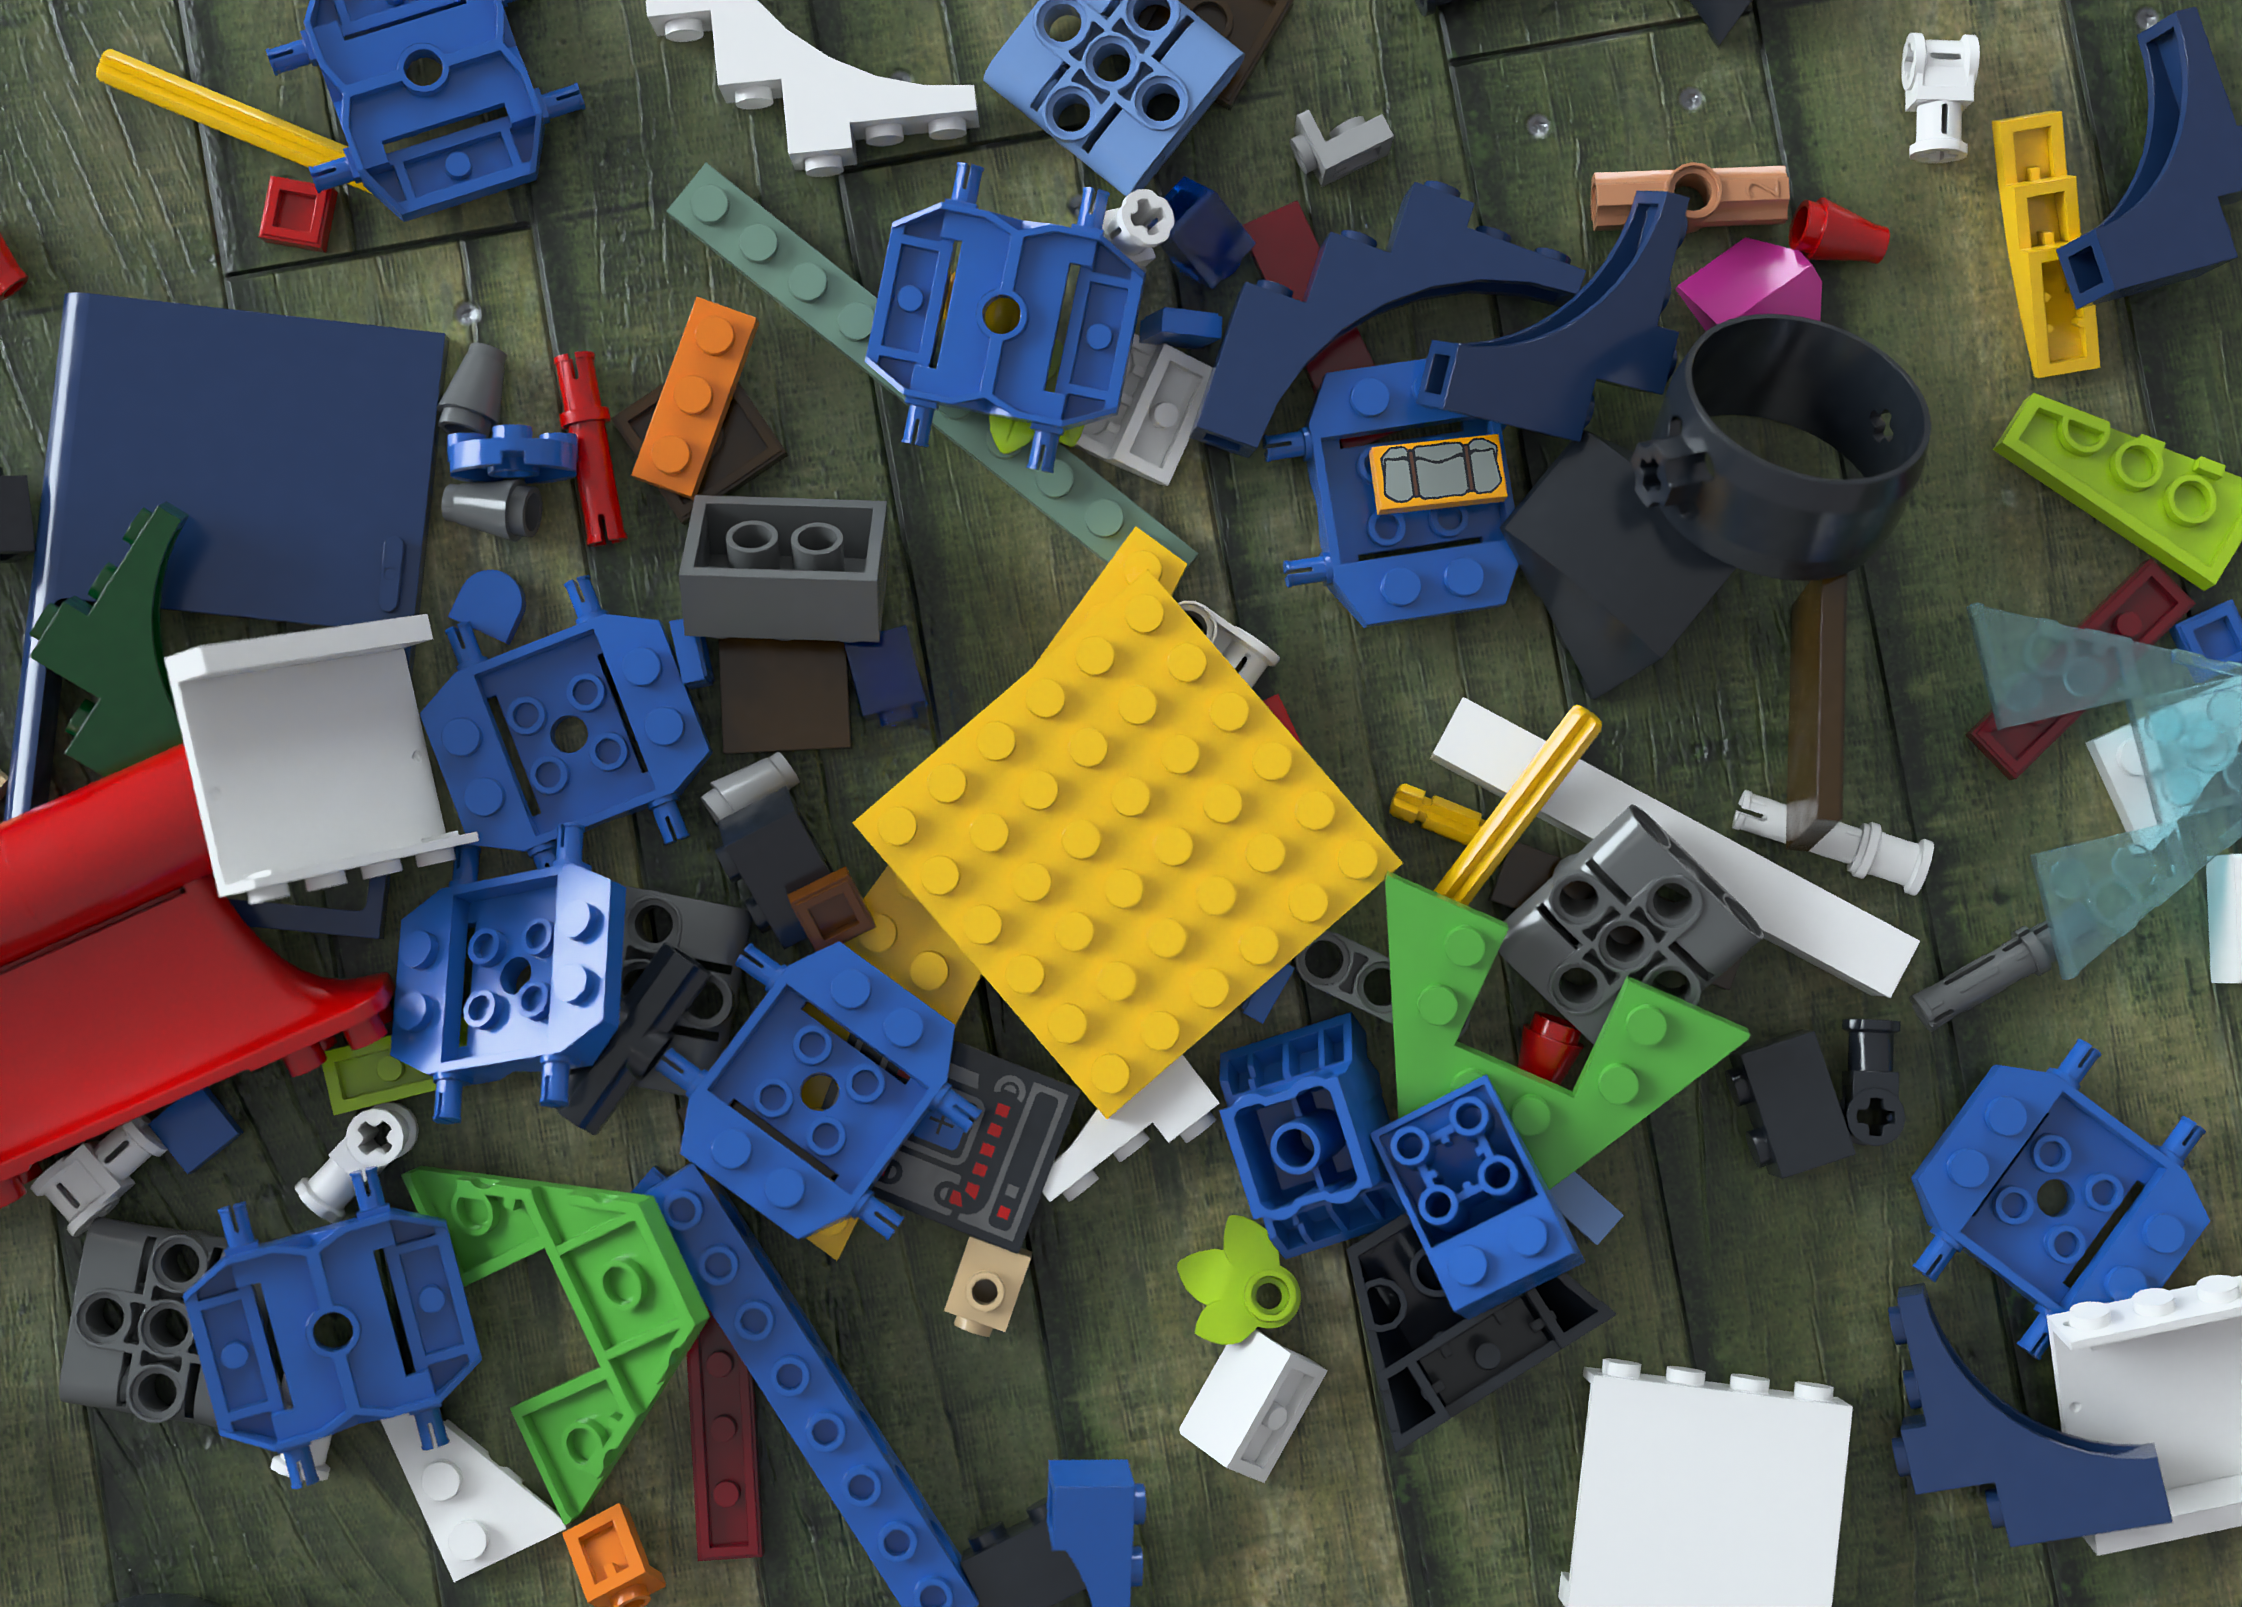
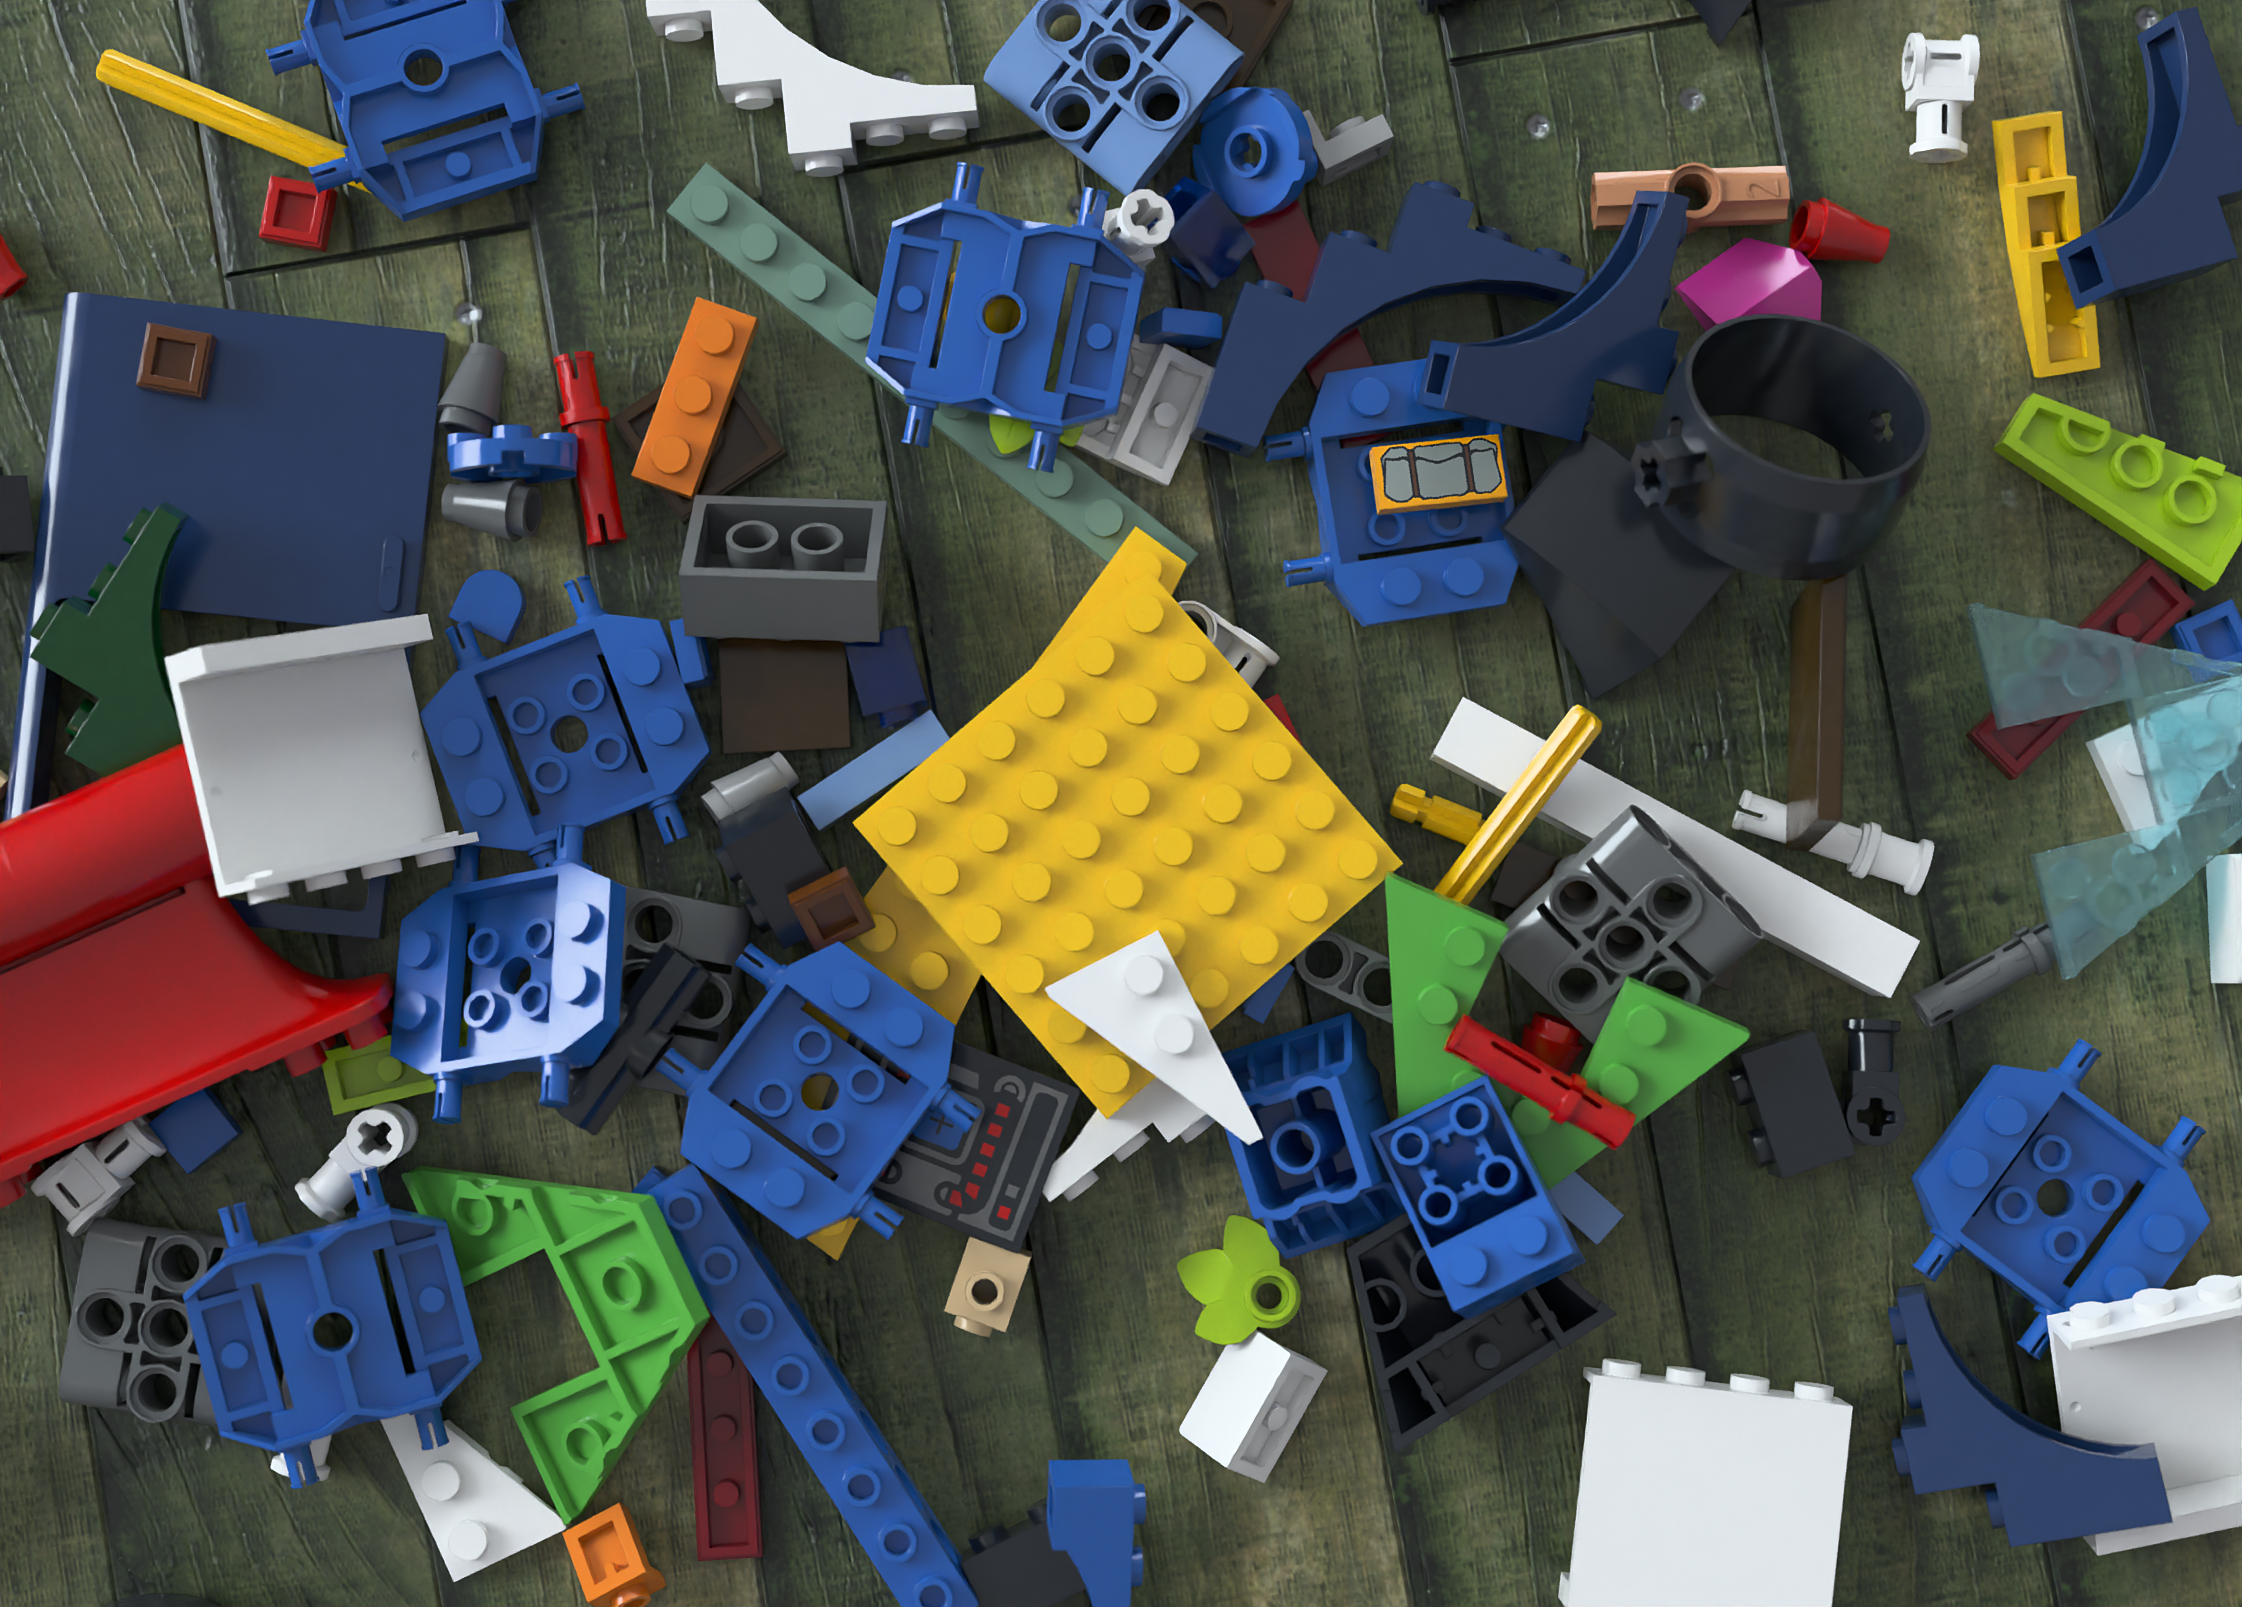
none -> reddish brown tile [136,323,217,401]
none -> medium blue piece [797,709,950,832]
none -> white wing [1045,931,1263,1145]
none -> blue plate [1193,87,1318,217]
none -> red pin [1443,1014,1636,1151]

